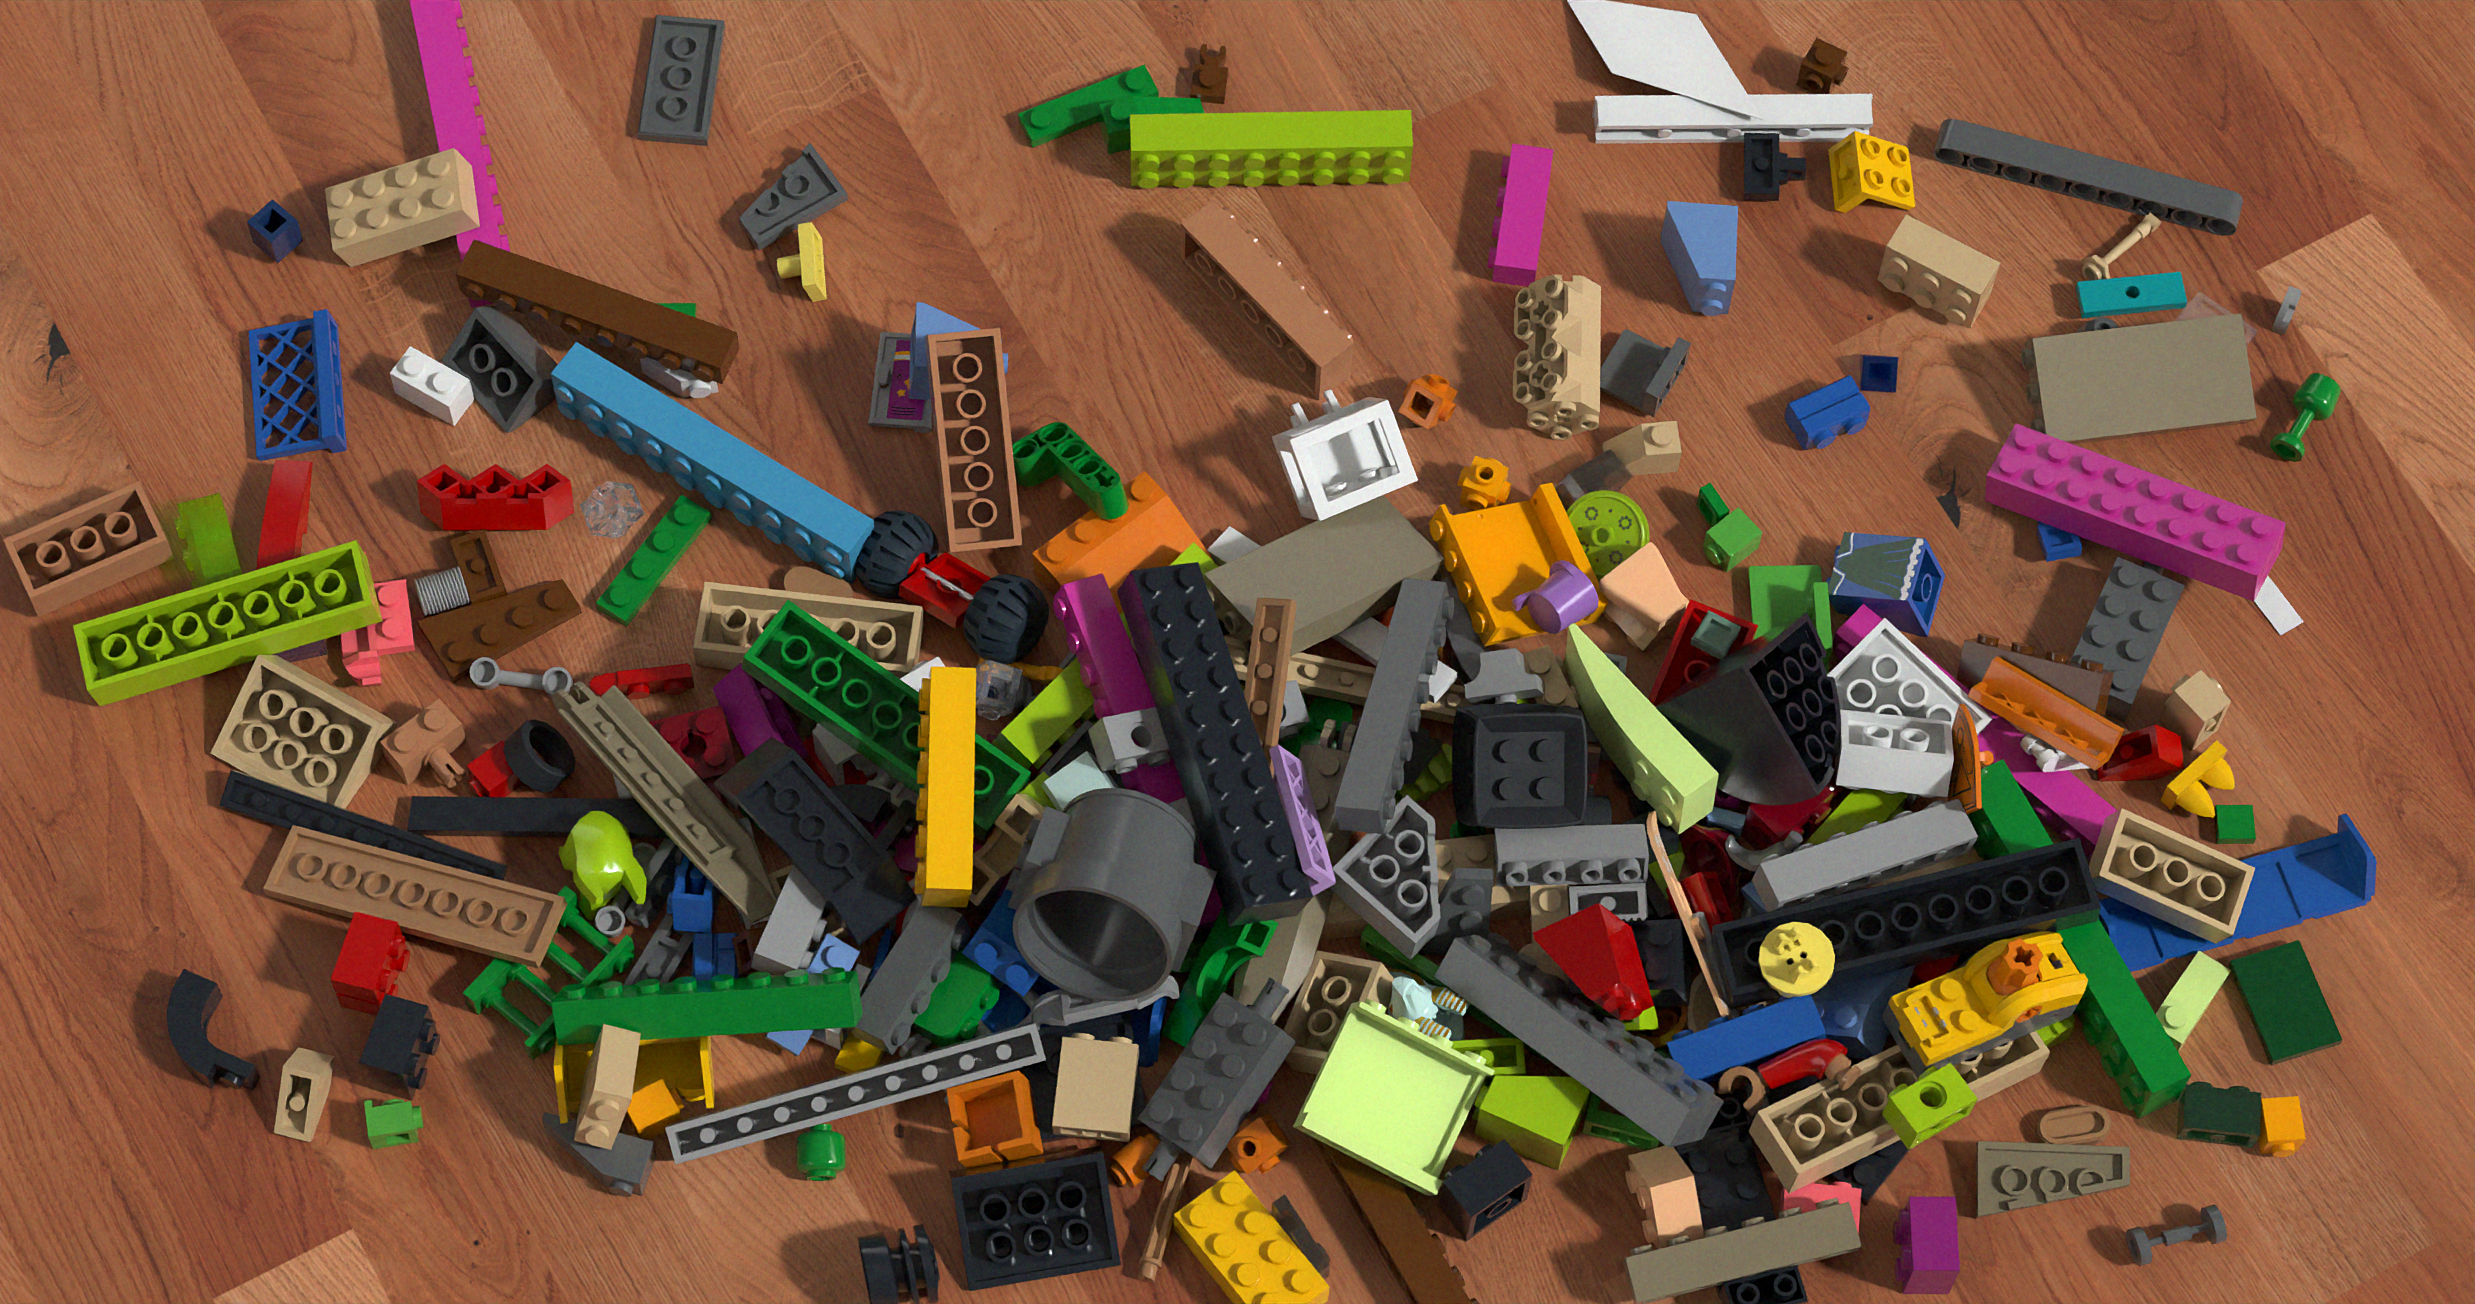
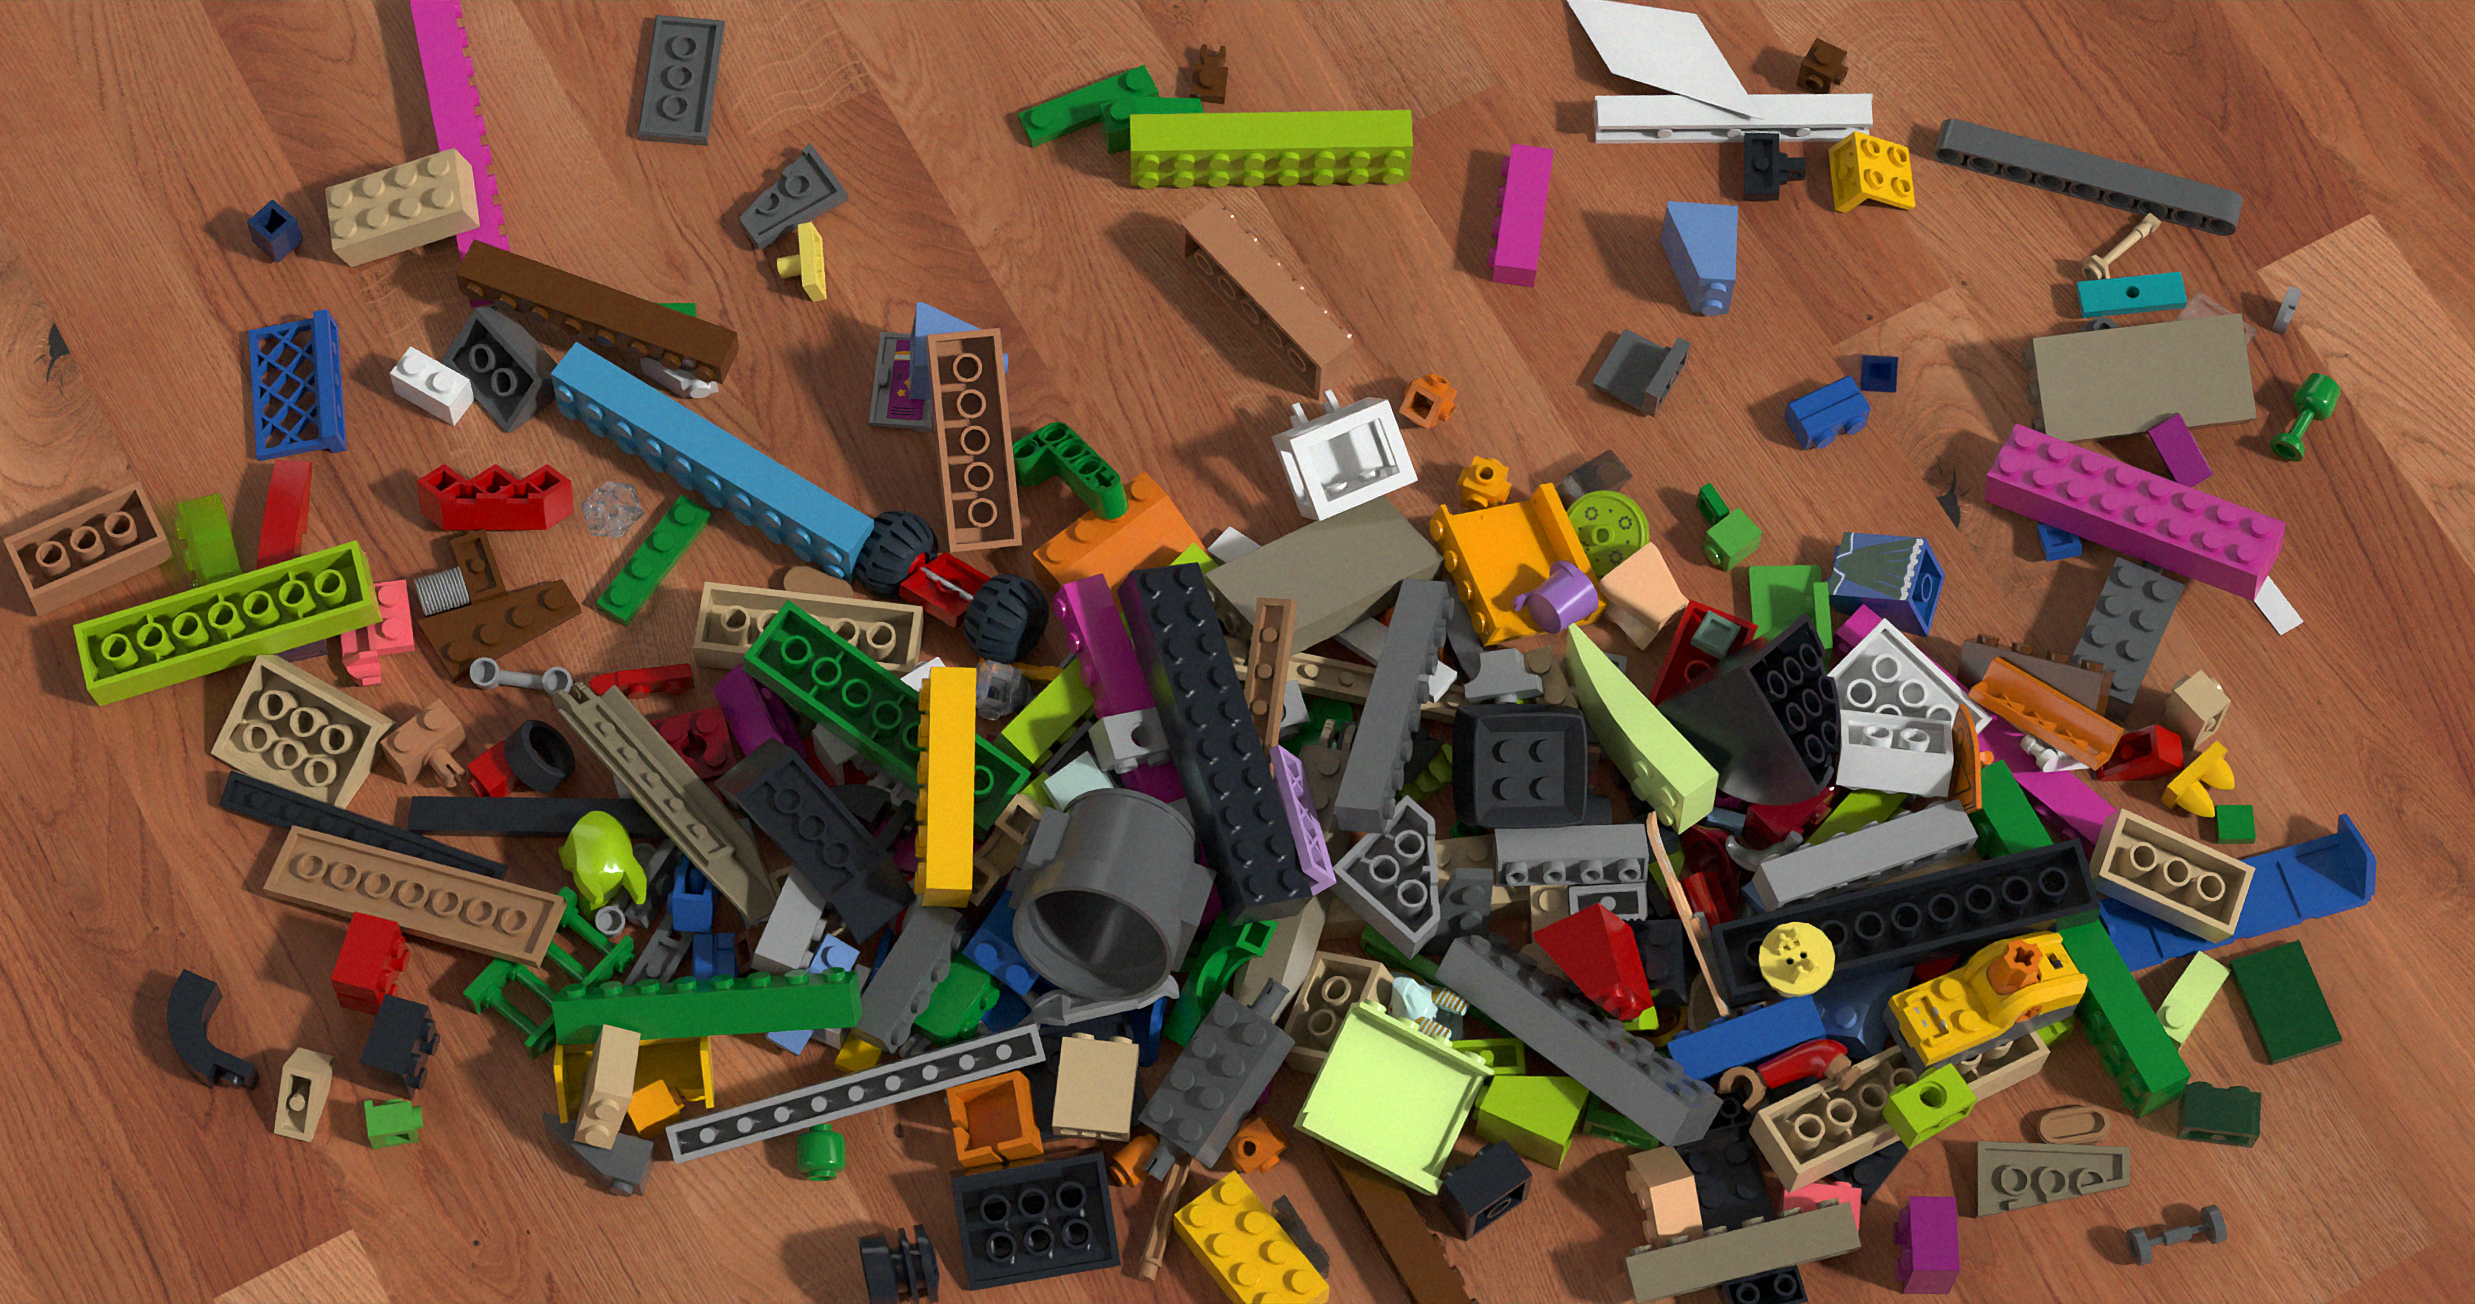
tan brick [1513,274,1601,441] -> none
tan slope [1602,421,1682,478] -> none
tan brick [1877,214,2000,328] -> none
light orange brick [2254,1096,2306,1157] -> none
none -> magenta tile [2146,412,2213,488]

